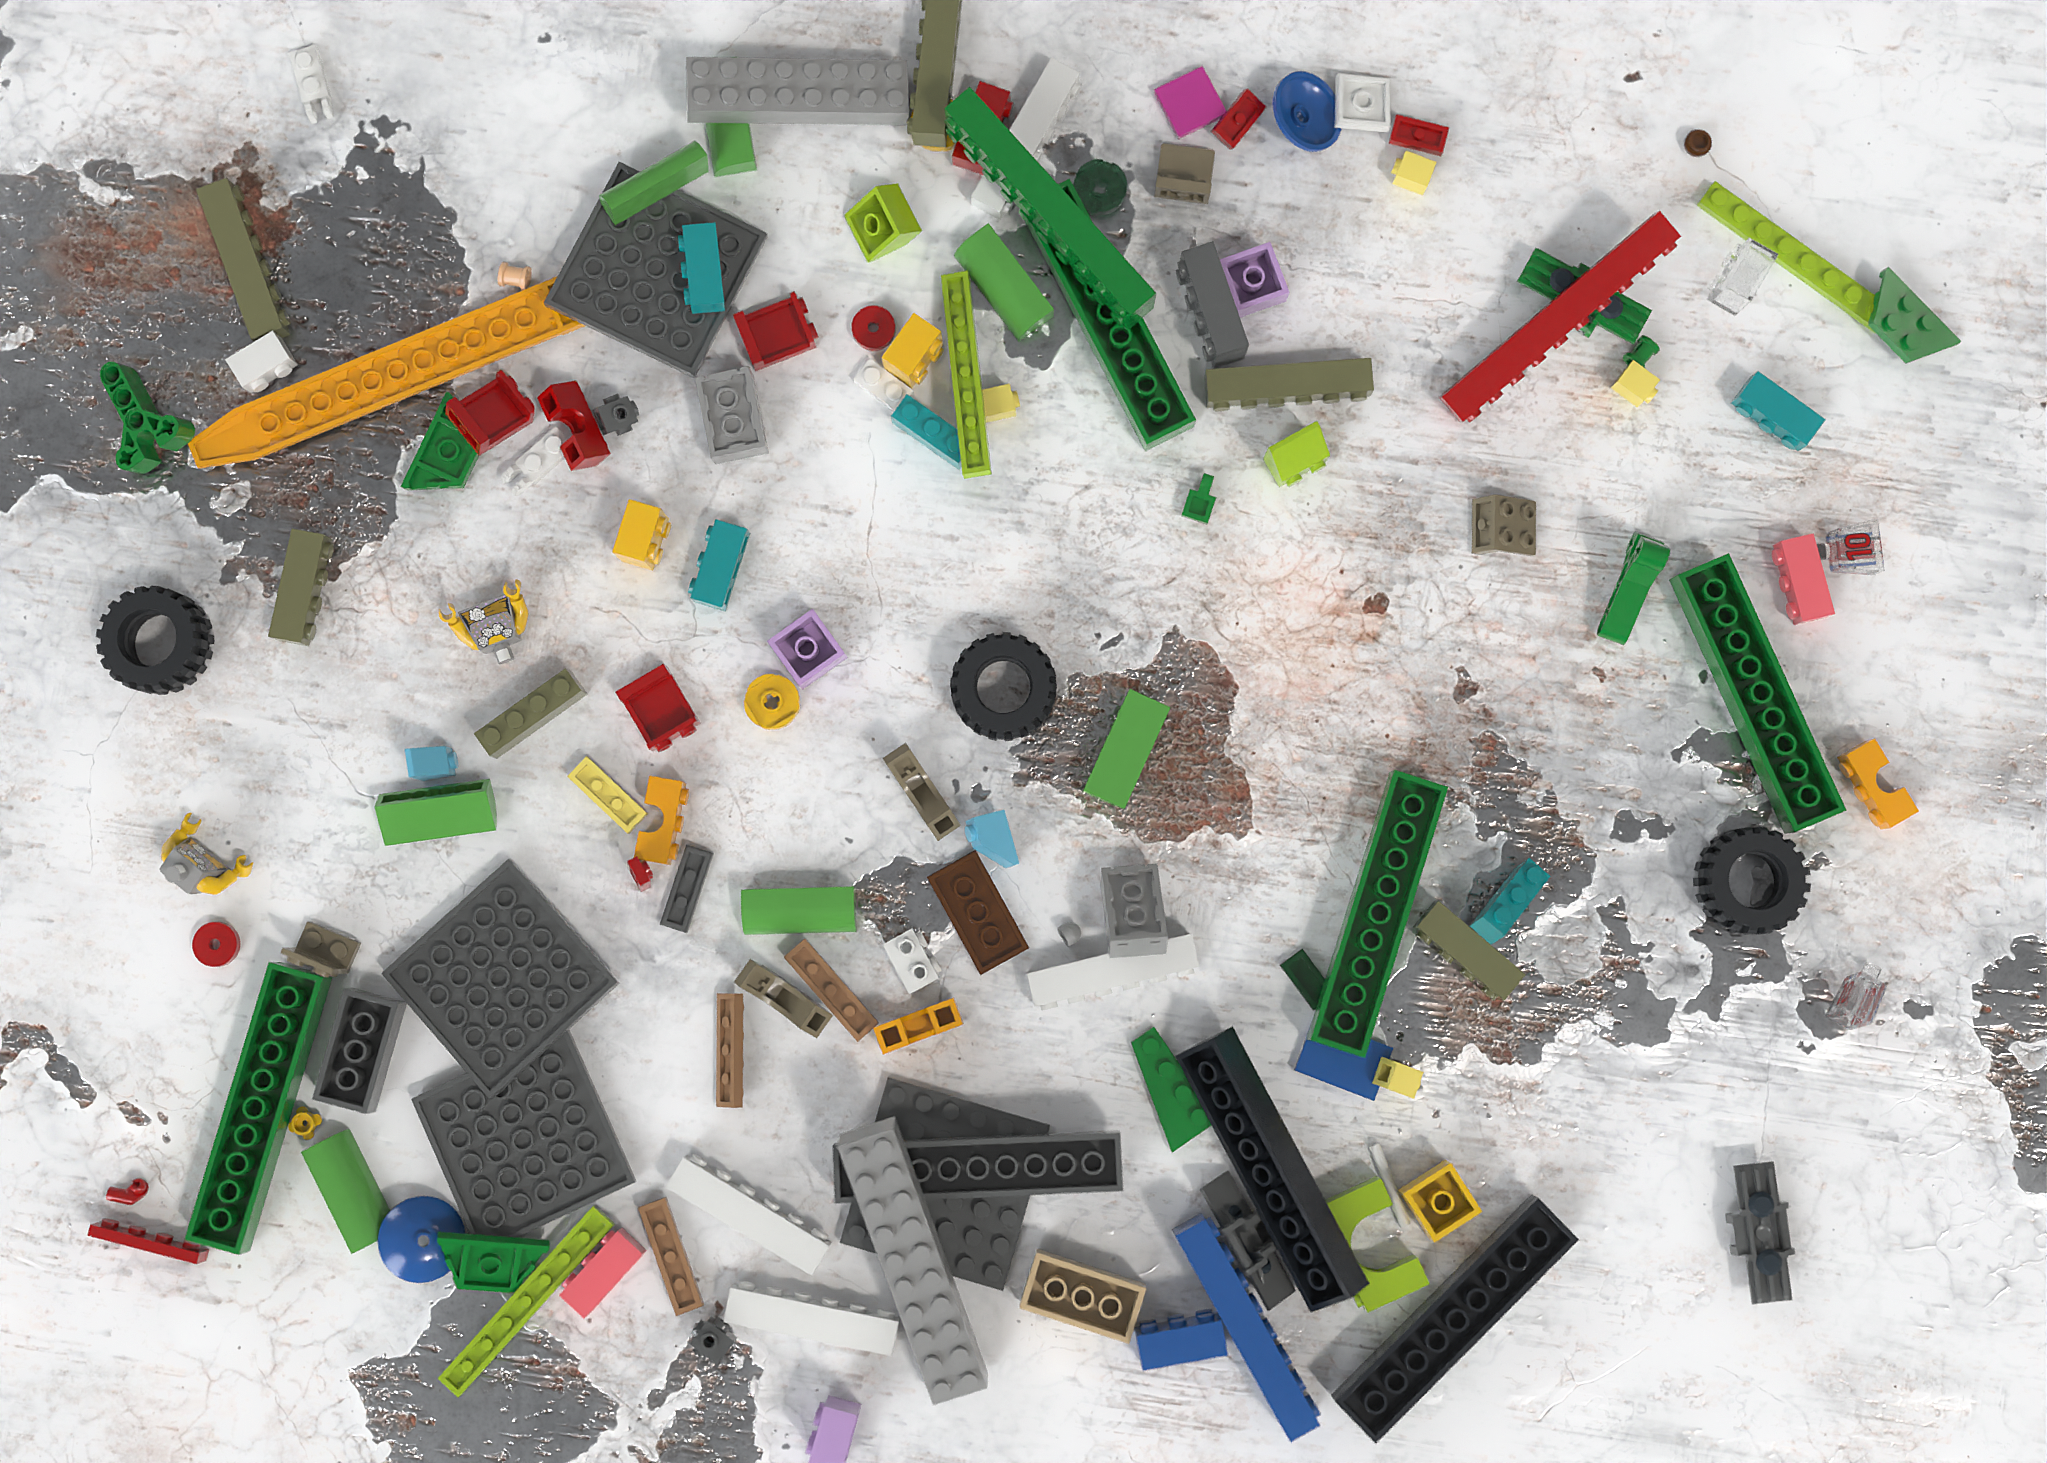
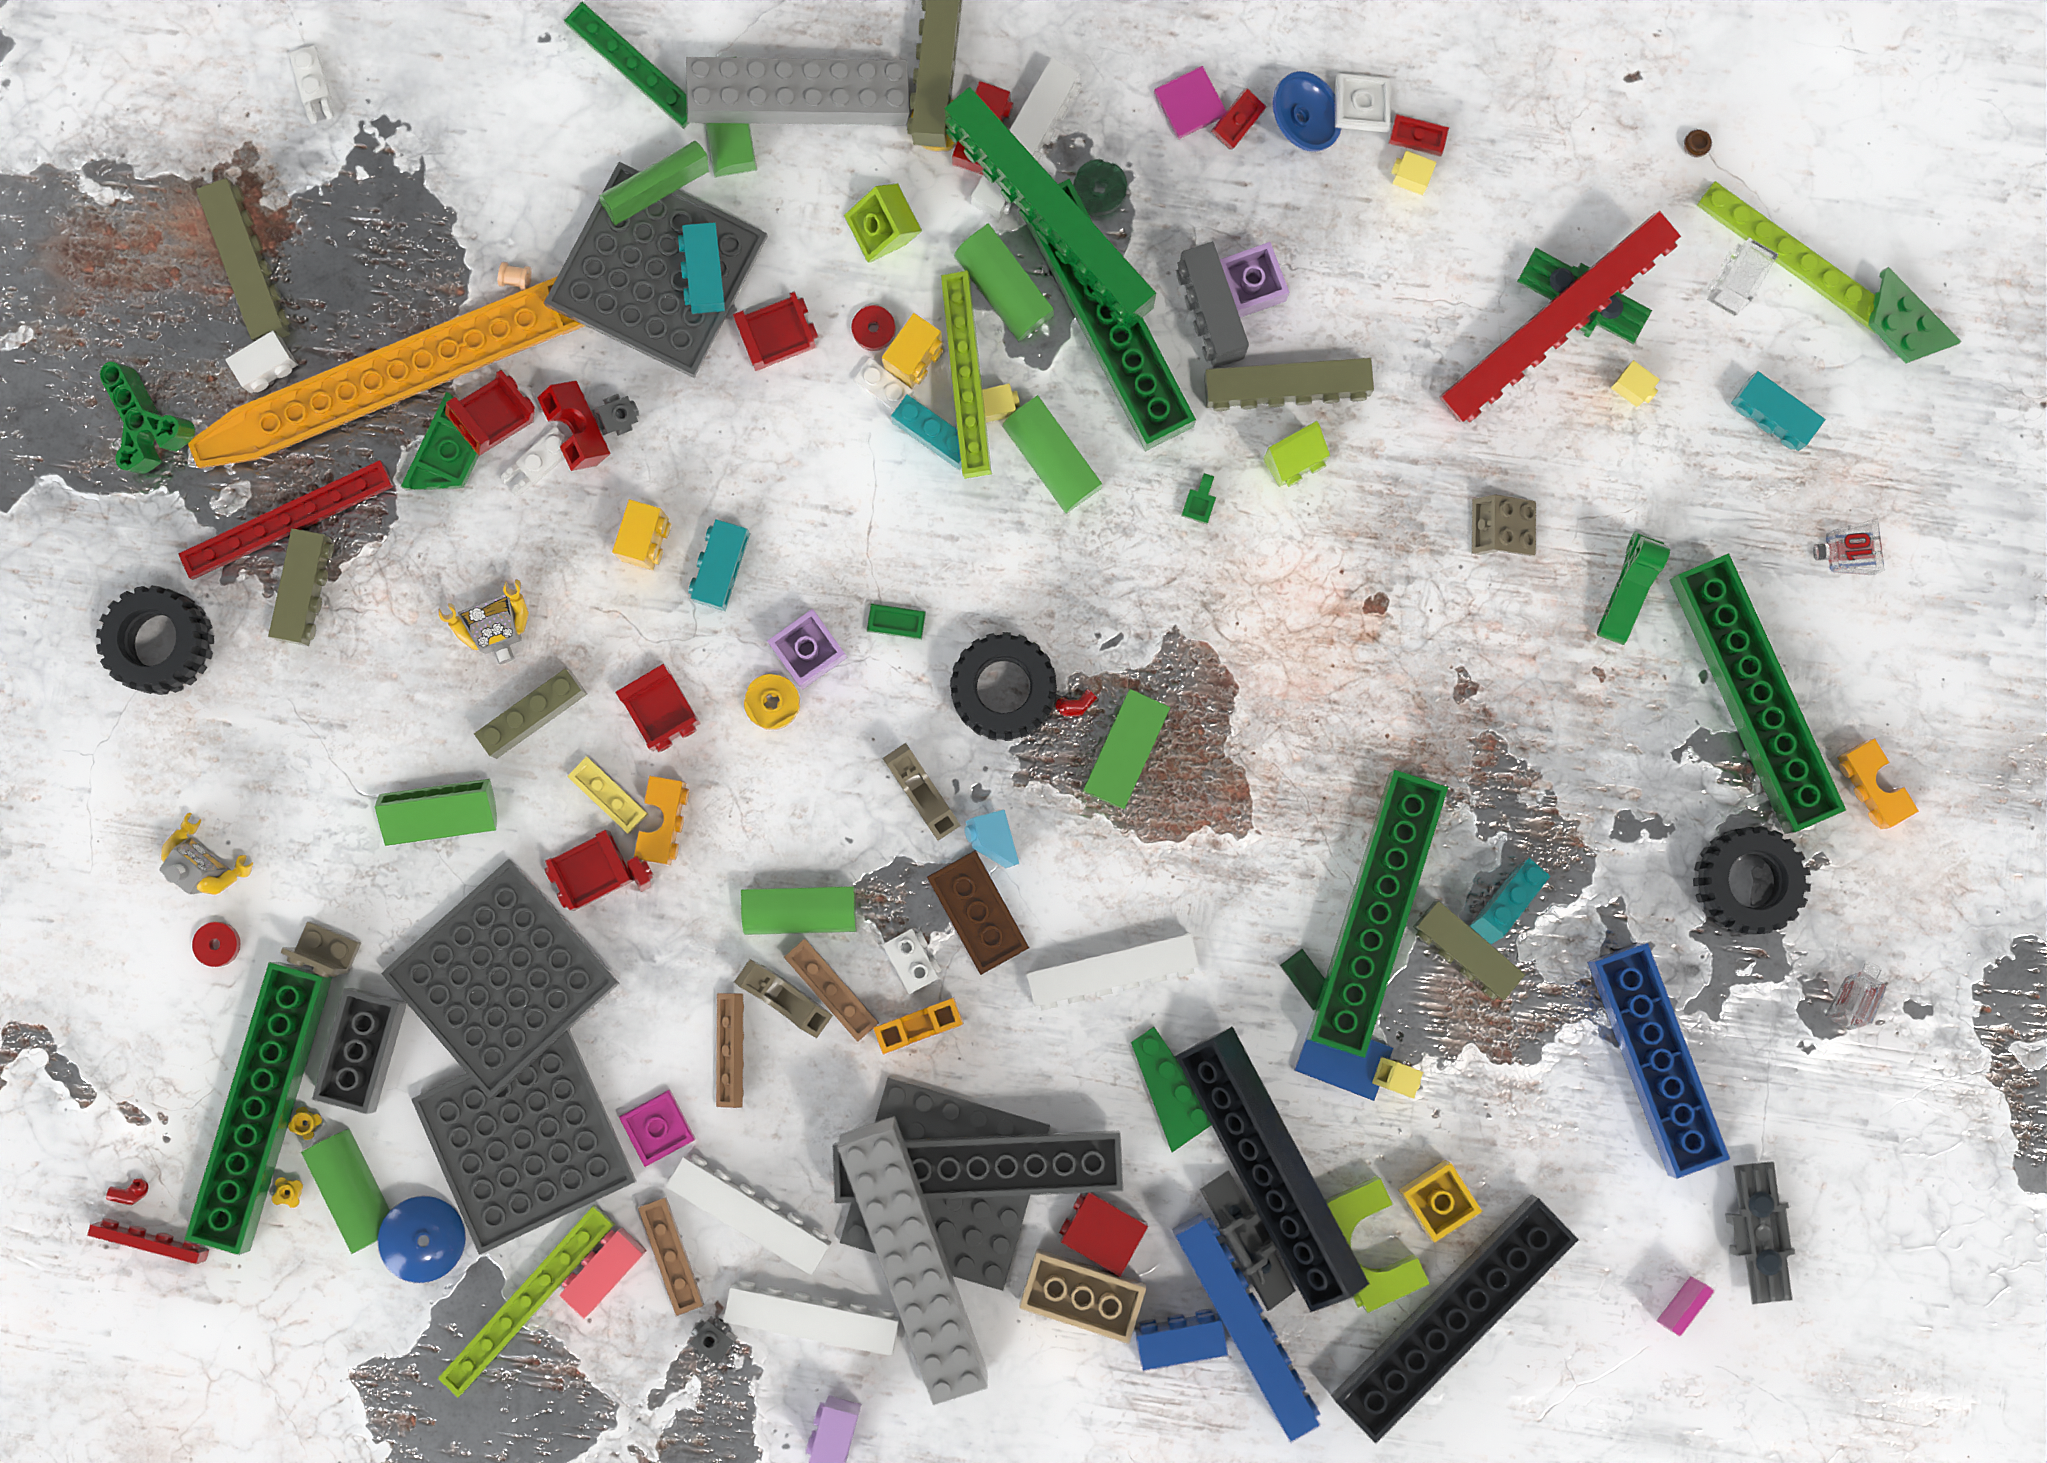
medium azure slope [405,746,459,781] -> none
green wing [437,1232,550,1293] -> none
dark grey tile [660,844,714,933] -> none
light grey piece [695,366,769,464] -> none
light grey hinge [1057,922,1081,947] -> none
light grey piece [1100,864,1168,958] -> none
dark tan bracket [1154,143,1215,205] -> none
white bar [1369,1143,1411,1228] -> none
green bush [1623,335,1660,368] -> none
coral brick [1772,533,1835,625] -> none
none -> red plate [178,460,394,580]
none -> yellow plate [272,1177,303,1208]
none -> red panel [544,830,634,911]
none -> green tile [564,1,689,129]
none -> dark pink tile [619,1090,696,1167]
none -> green tile [867,604,926,640]
none -> bright green brick [1002,395,1102,514]
none -> red arm [1055,689,1097,717]
none -> red panel [1059,1193,1149,1277]
none -> blue brick [1587,943,1730,1179]
none -> dark pink tile [1657,1276,1714,1336]

